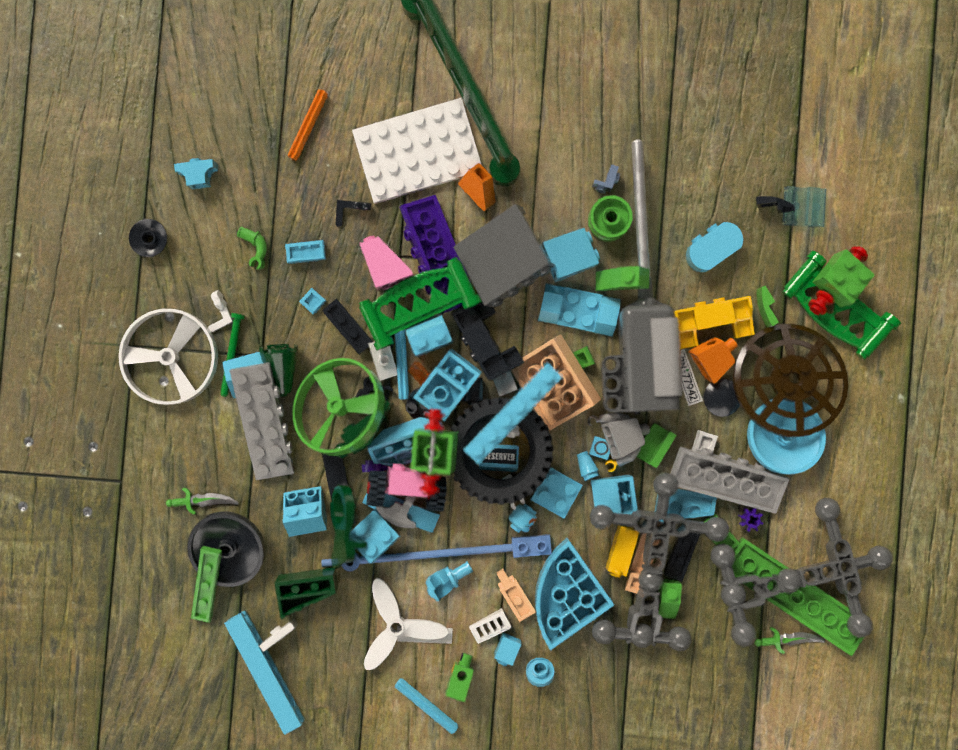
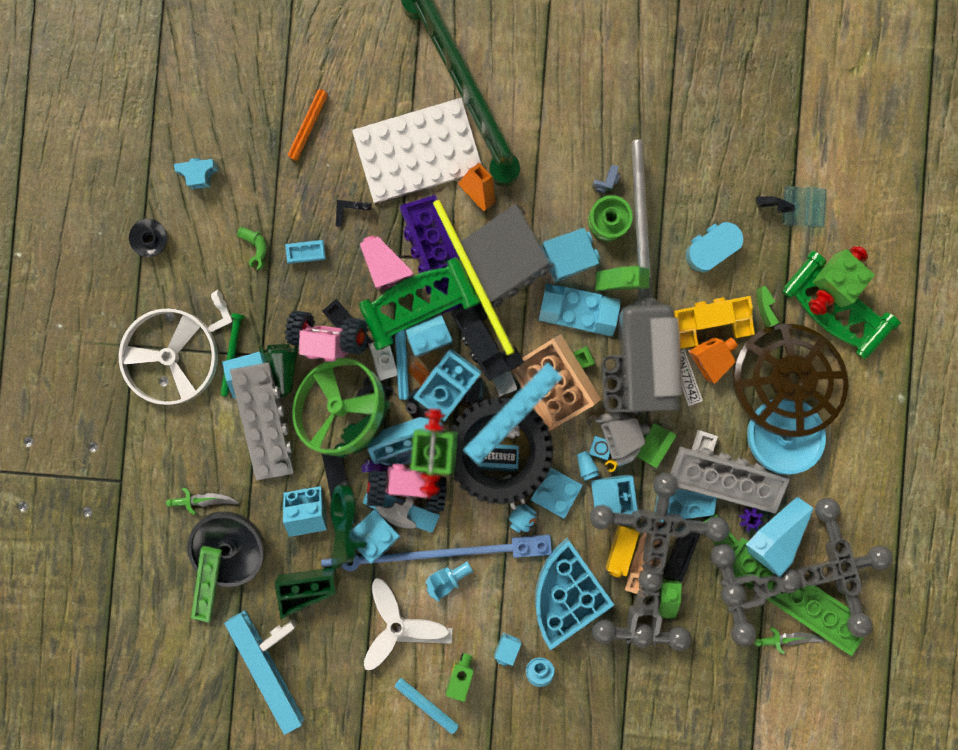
medium azure tile [299,288,326,315] -> none
white slope [469,608,512,644] -> none
light nougat hinge [497,569,536,622] -> none
black dish [702,379,740,417] -> none
none -> brick [284,311,369,361]
none -> neon yellow piece [433,200,514,355]
none -> medium azure wedge [746,497,814,577]

